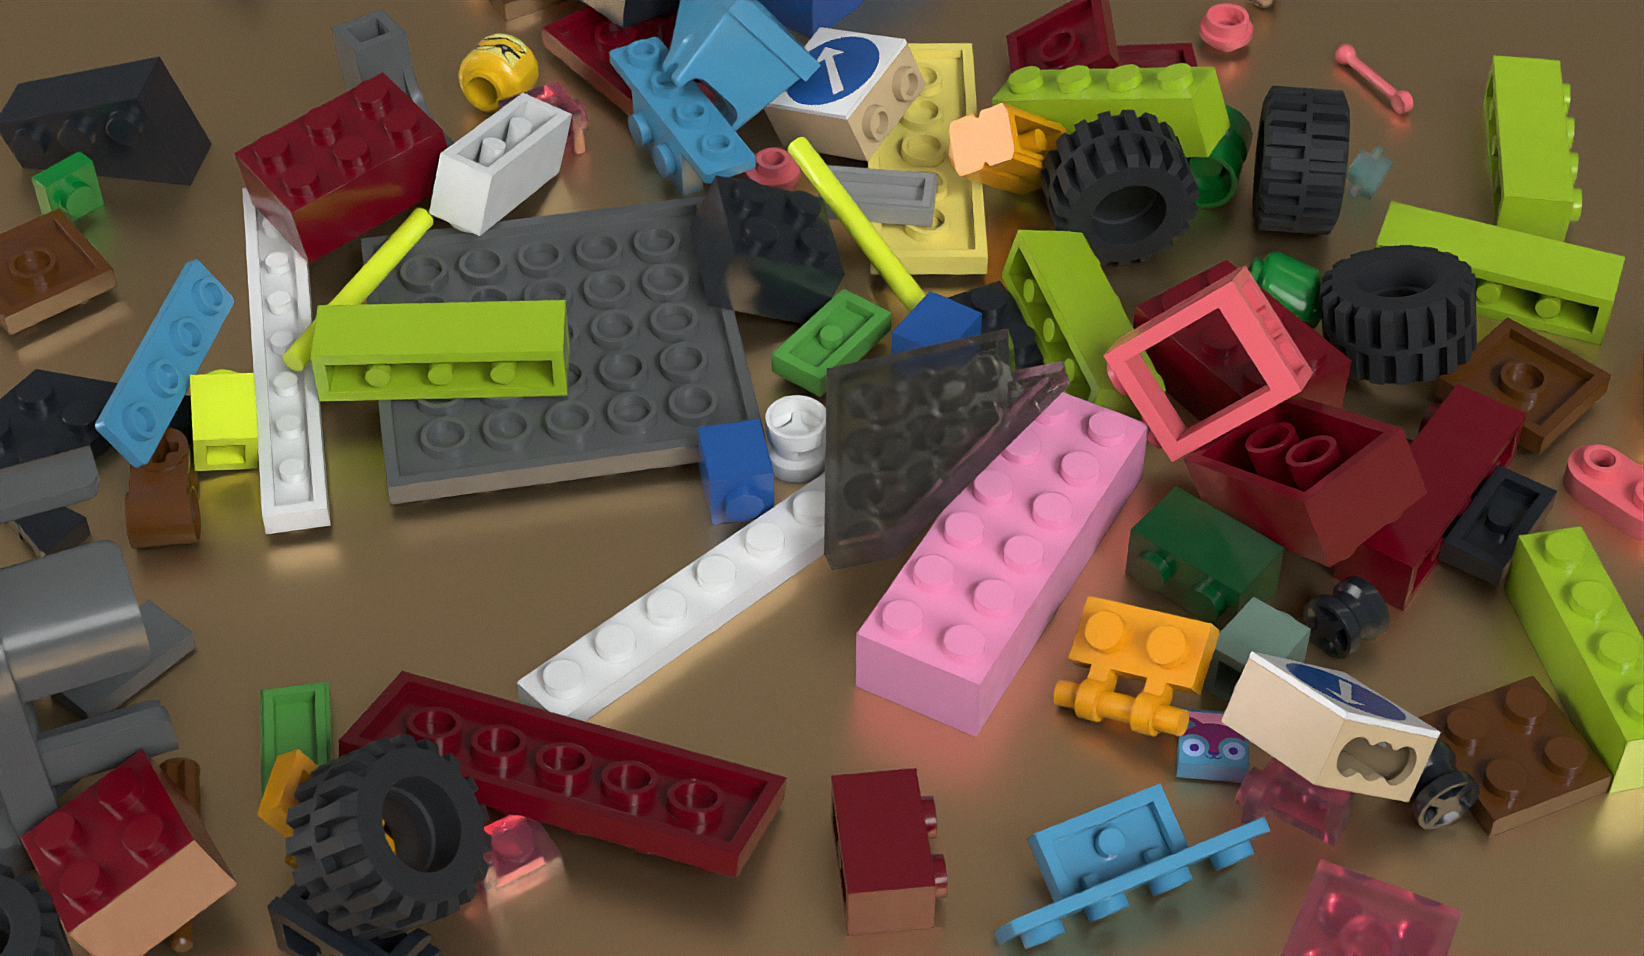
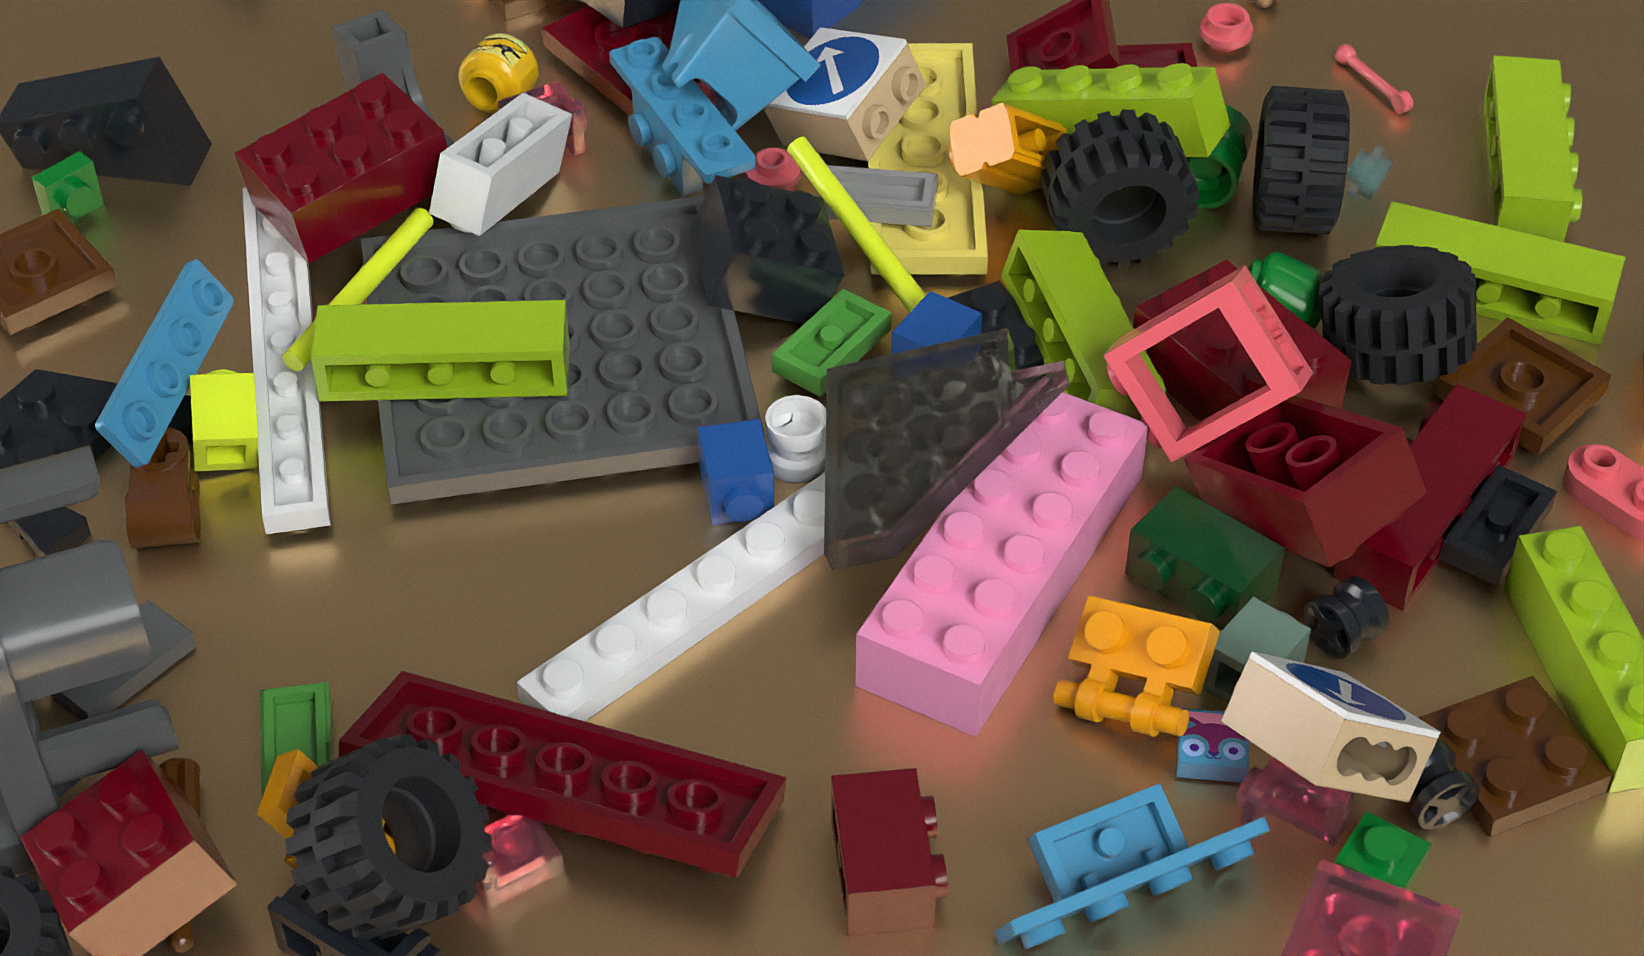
none -> green plate [1331,811,1432,910]

